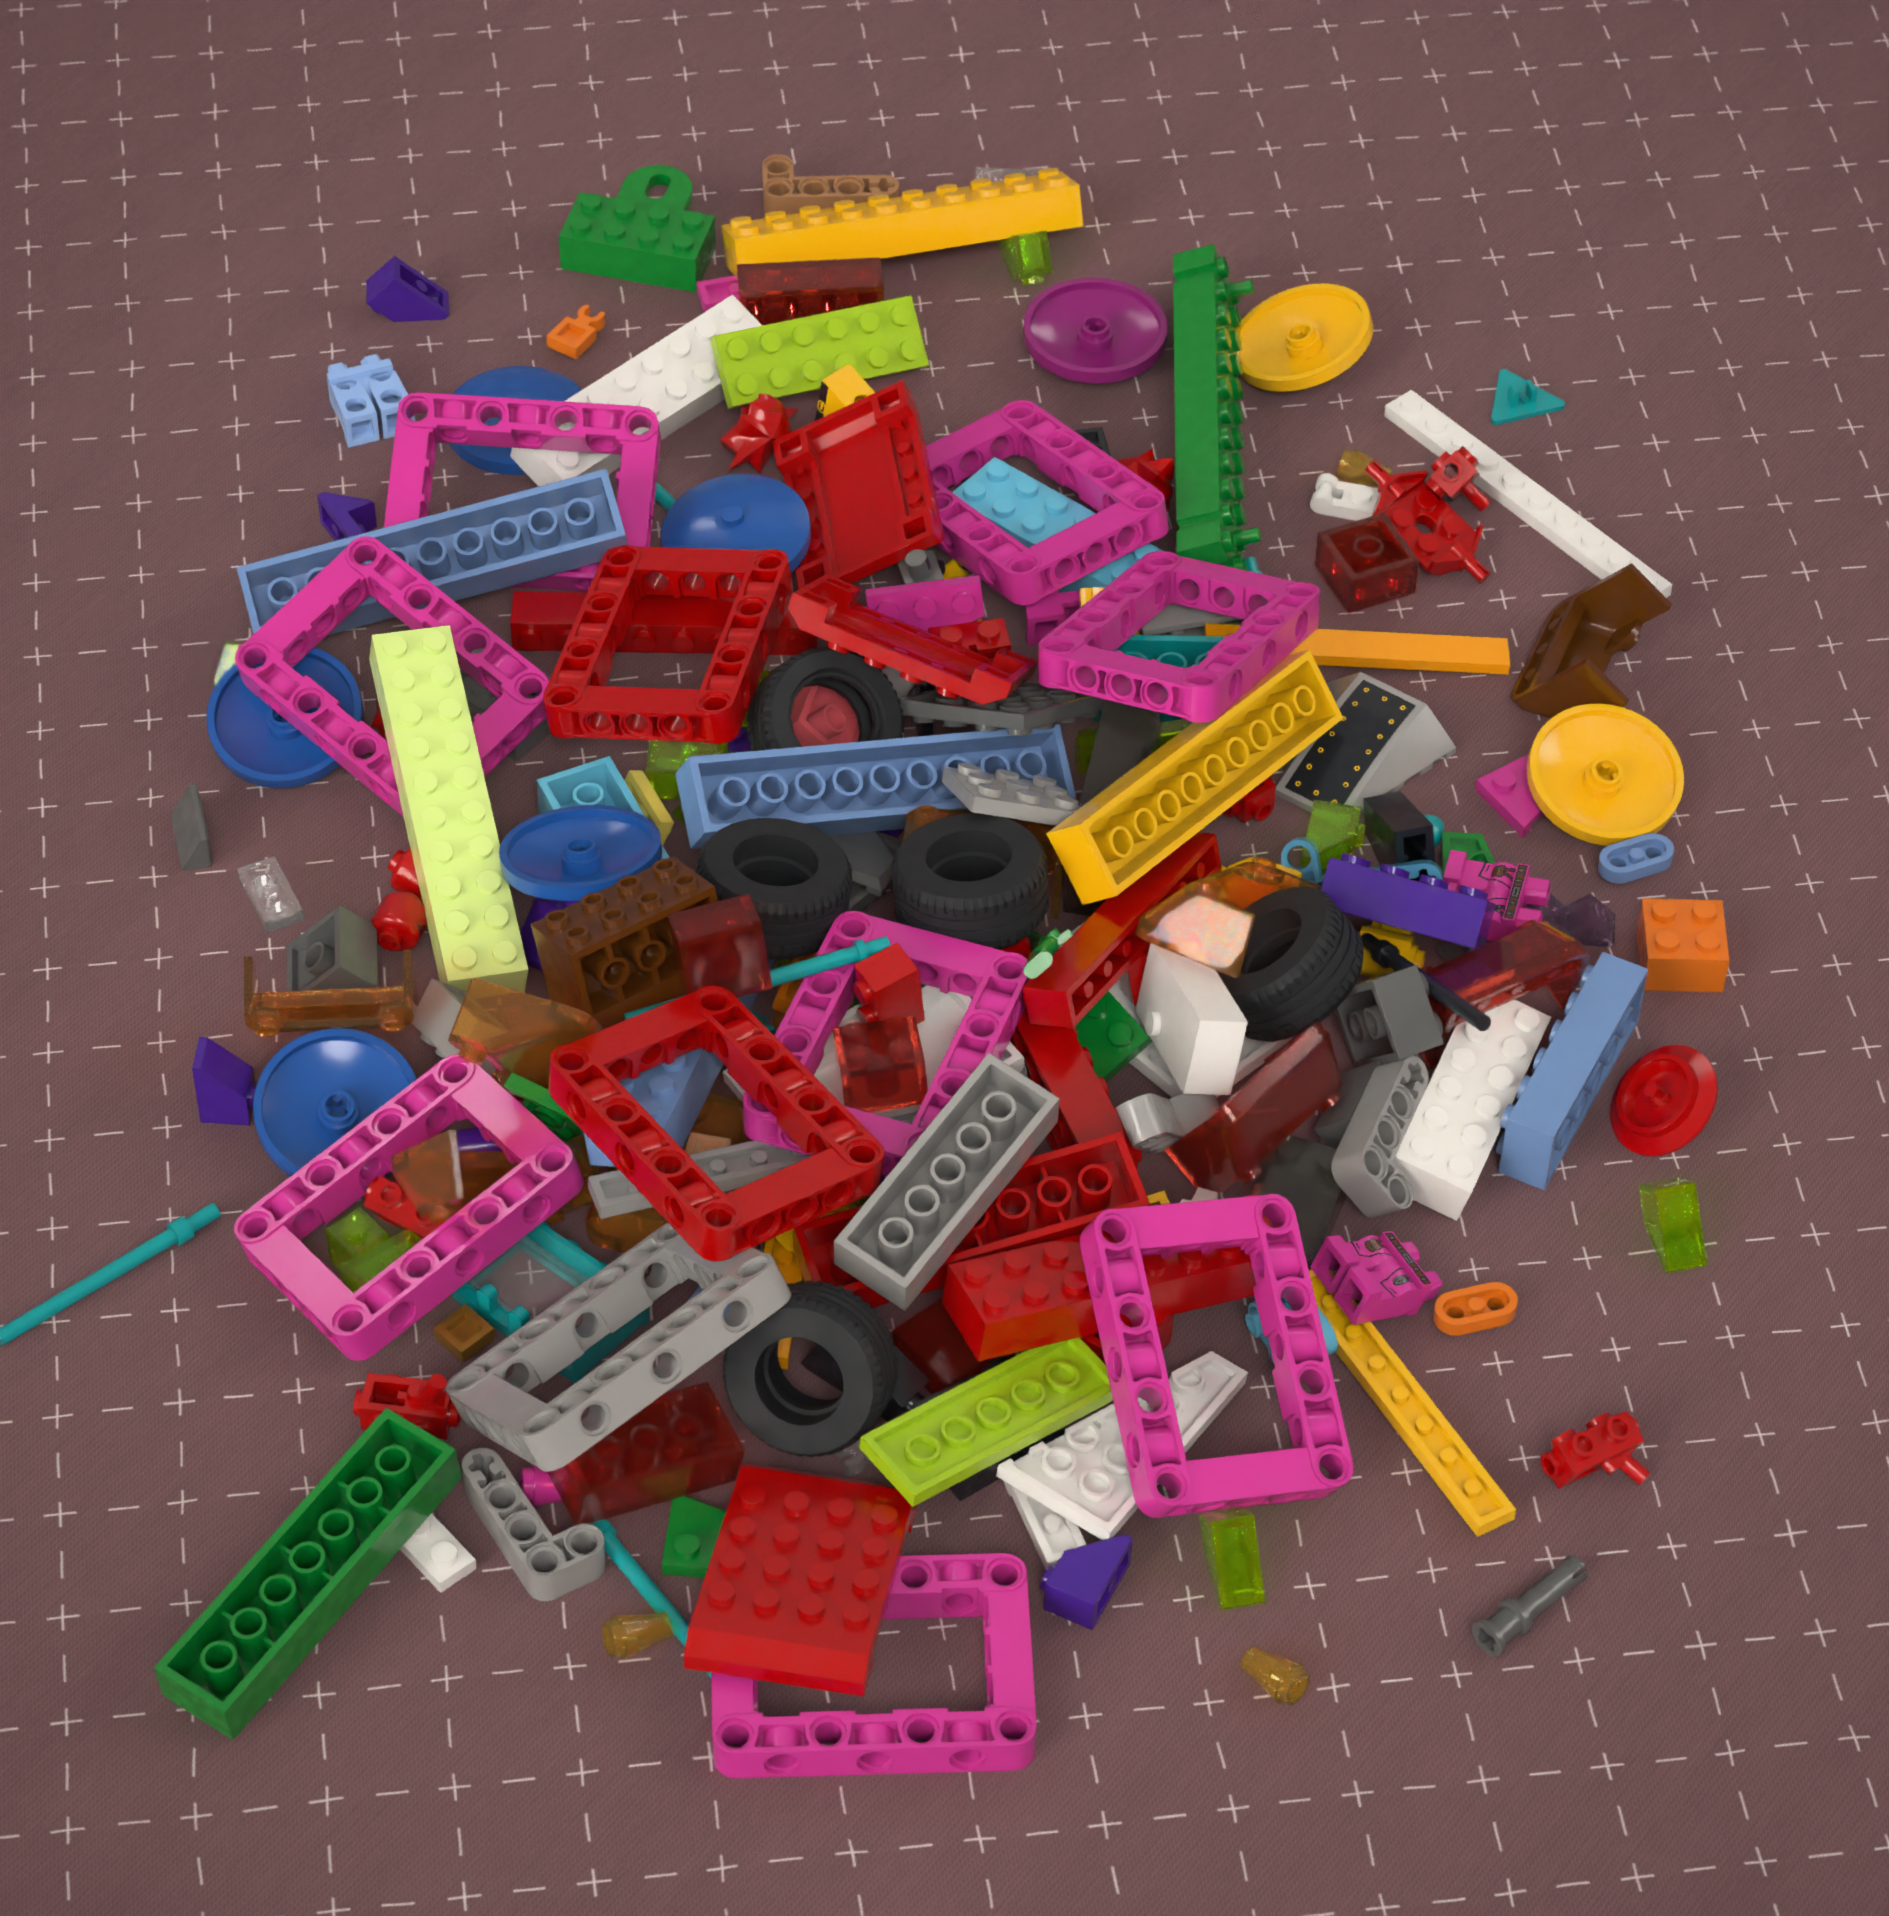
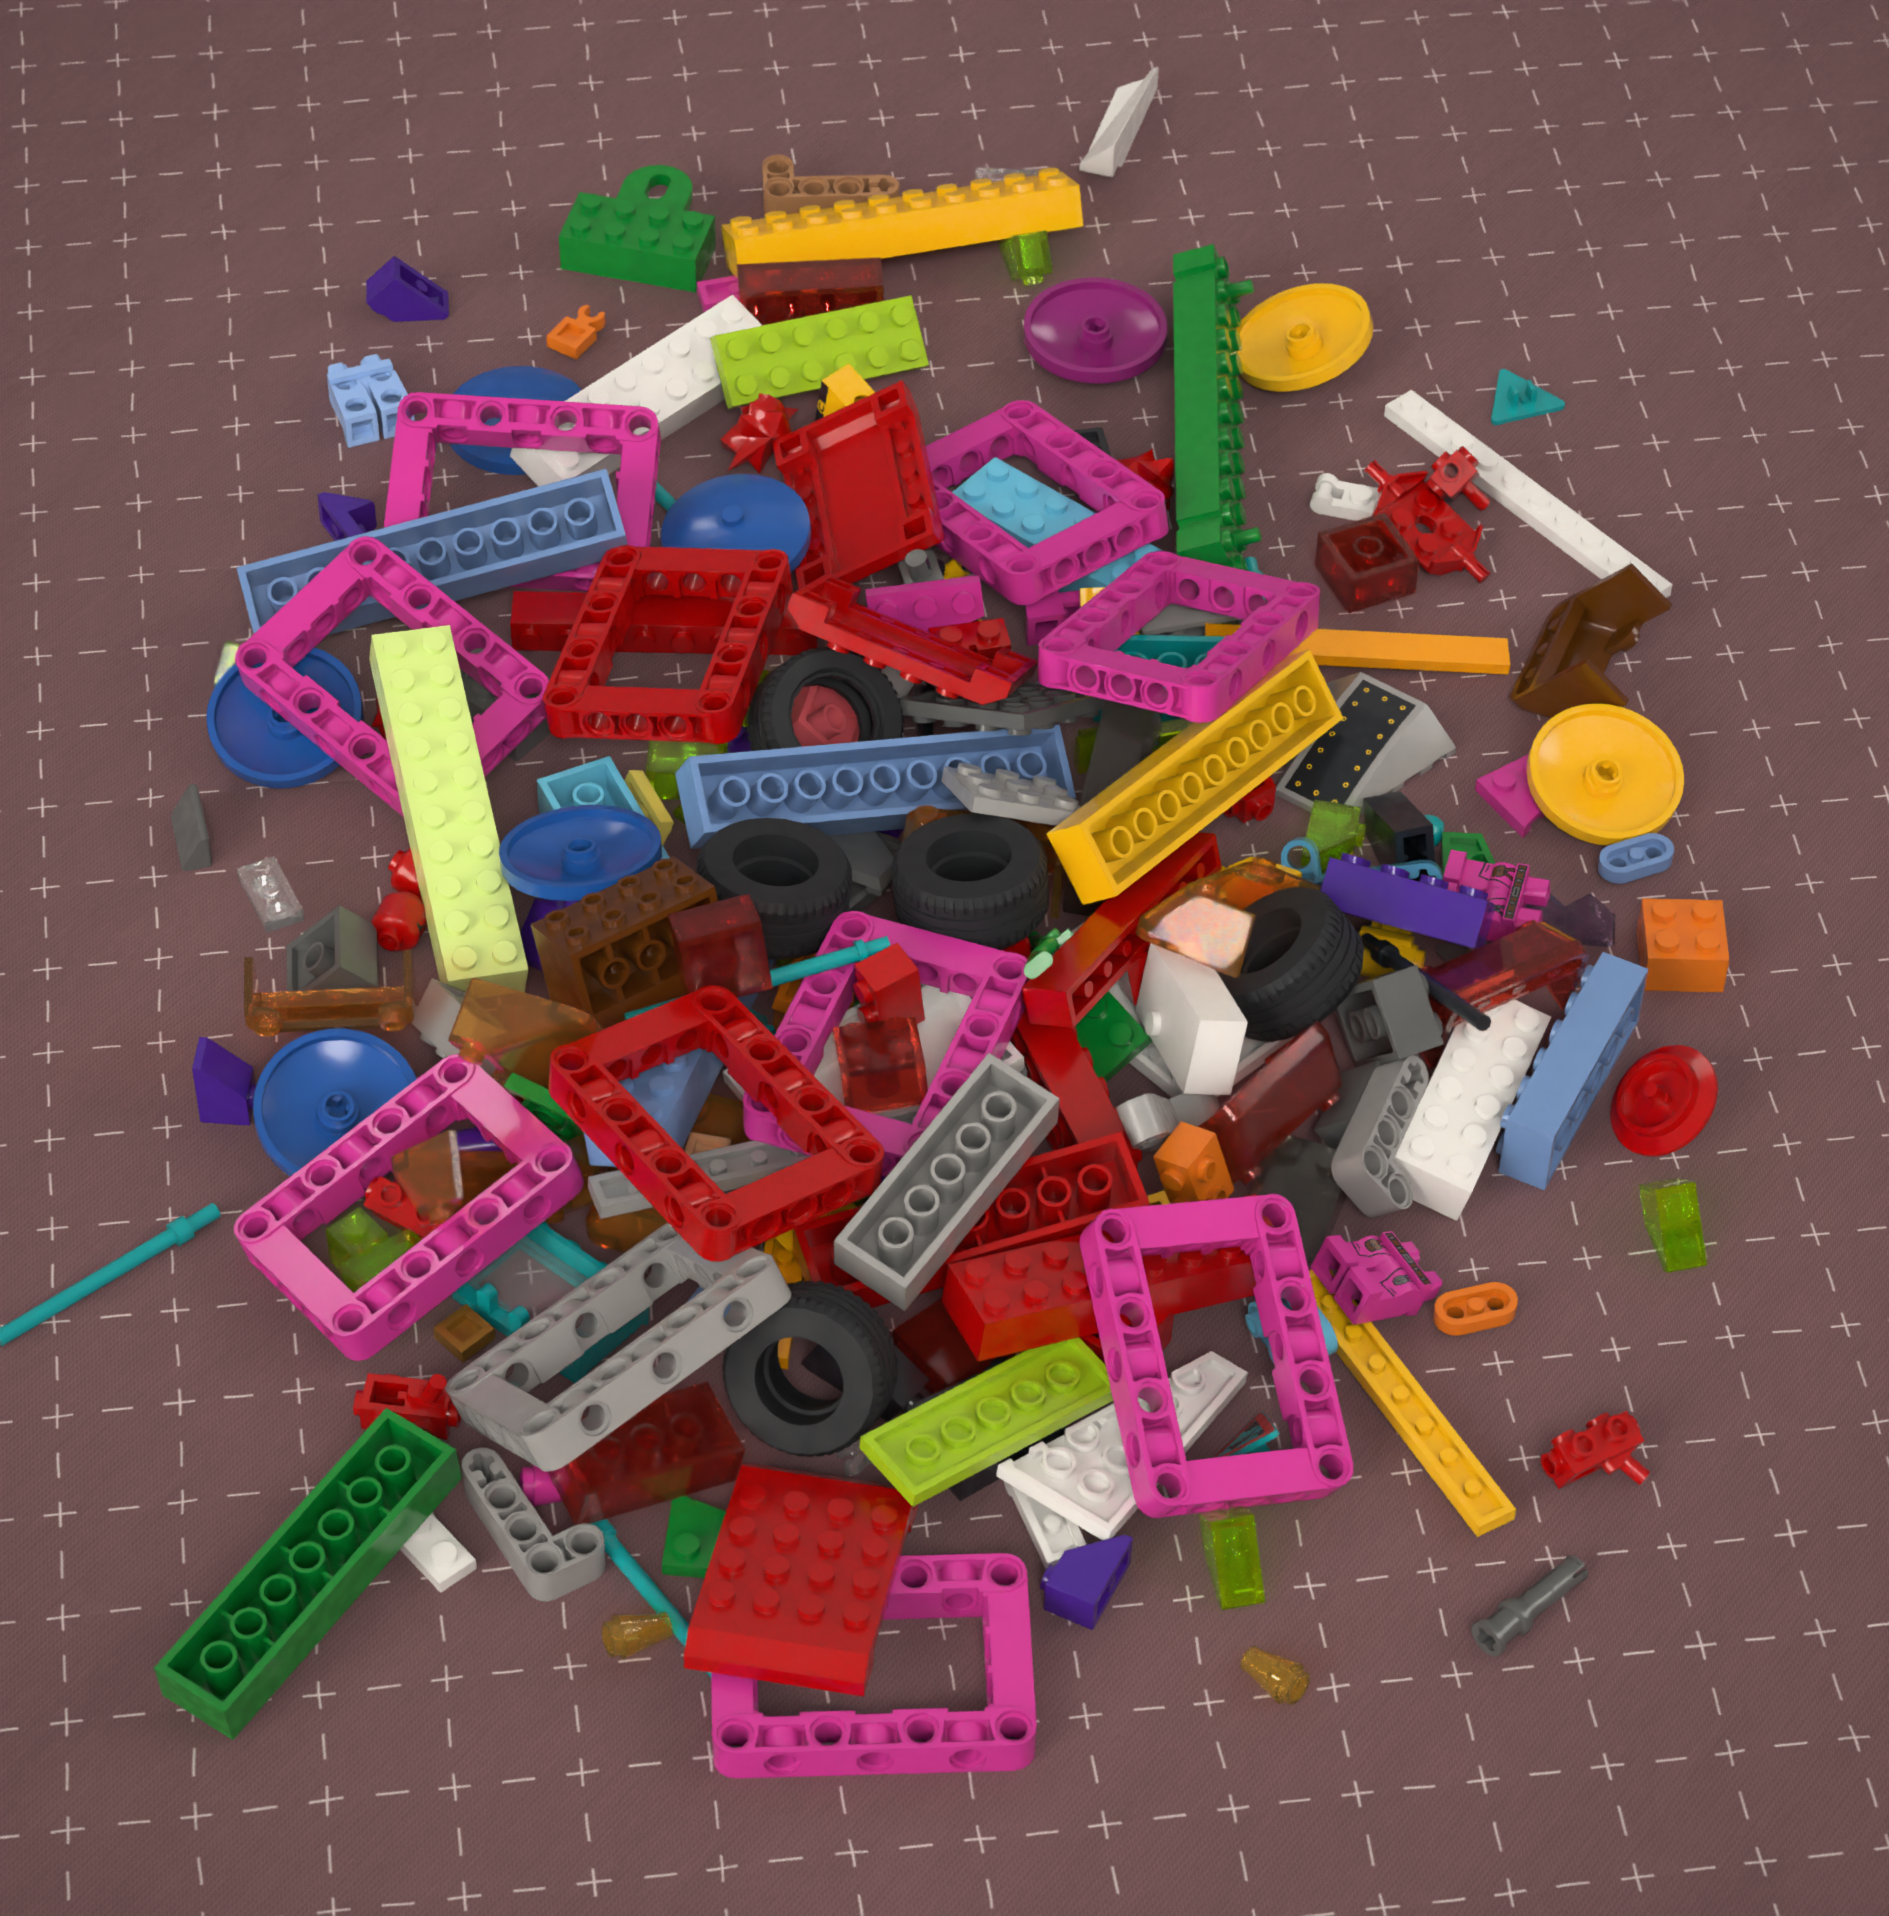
clear yellow cone [1335,448,1392,487] -> none
none -> white wedge [1079,67,1159,177]
none -> orange brick [1153,1121,1234,1204]
none -> piece [1212,1412,1280,1458]

